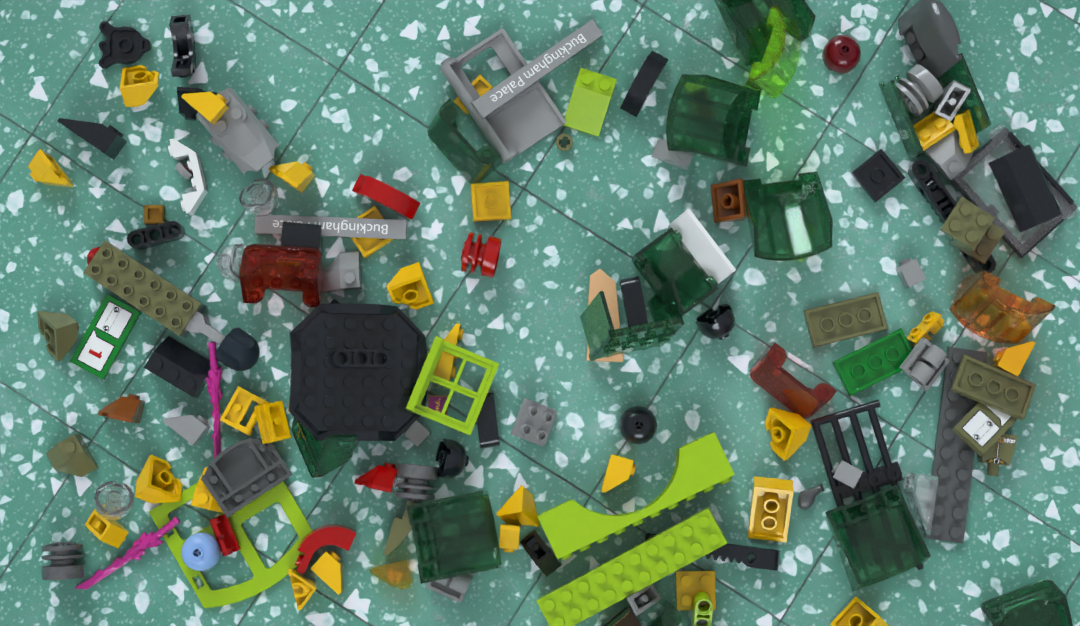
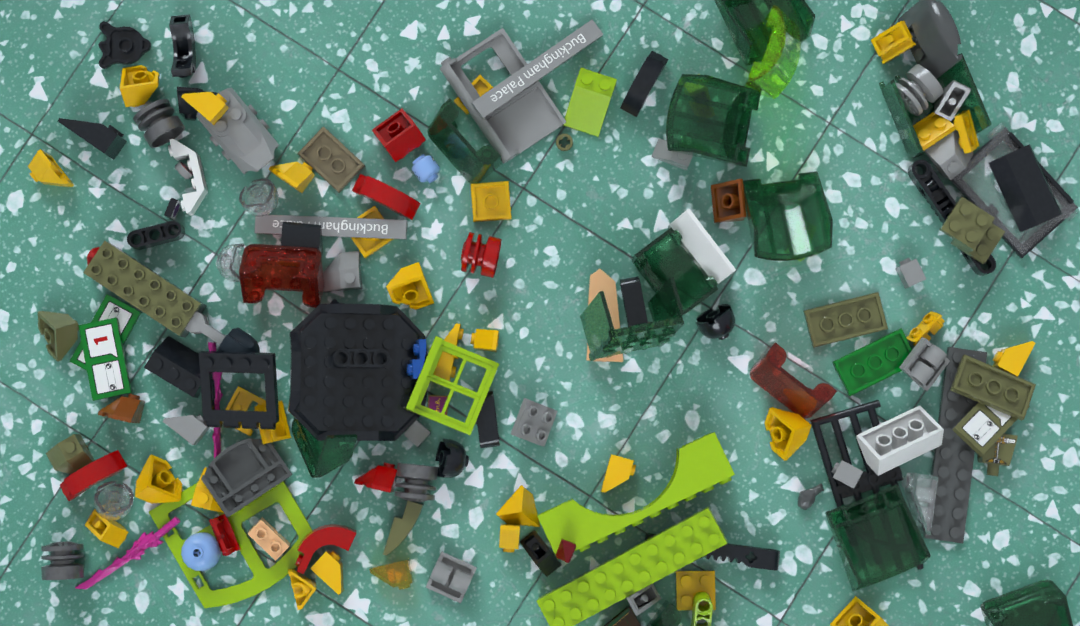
pearl gold tile [144,205,165,225] -> none
clear green windscreen [407,490,502,584] -> none
black cylinder [619,406,657,445] -> none
yellow slope [748,476,794,542] -> none
dark red cylinder [822,35,861,74] -> none
black plate [851,149,905,202] -> none
clear orange windscreen [949,270,1055,344] -> none
none -> red arch [60,450,128,501]
none -> tile [78,318,132,401]
none -> flat silver wheel [133,99,185,148]
none -> black tile [164,198,181,220]
none -> black hinge [199,351,279,430]
none -> light nougat brick [248,517,290,561]
none -> dark tan tile [297,126,365,193]
none -> red slope [372,108,426,163]
none -> blue slope [407,339,426,379]
none -> light blue head [412,154,440,183]
none -> yellow slope [470,329,500,352]
none -> dark red slope [556,538,576,563]
none -> white slope [856,405,944,476]
none -> yellow plate [871,21,916,64]

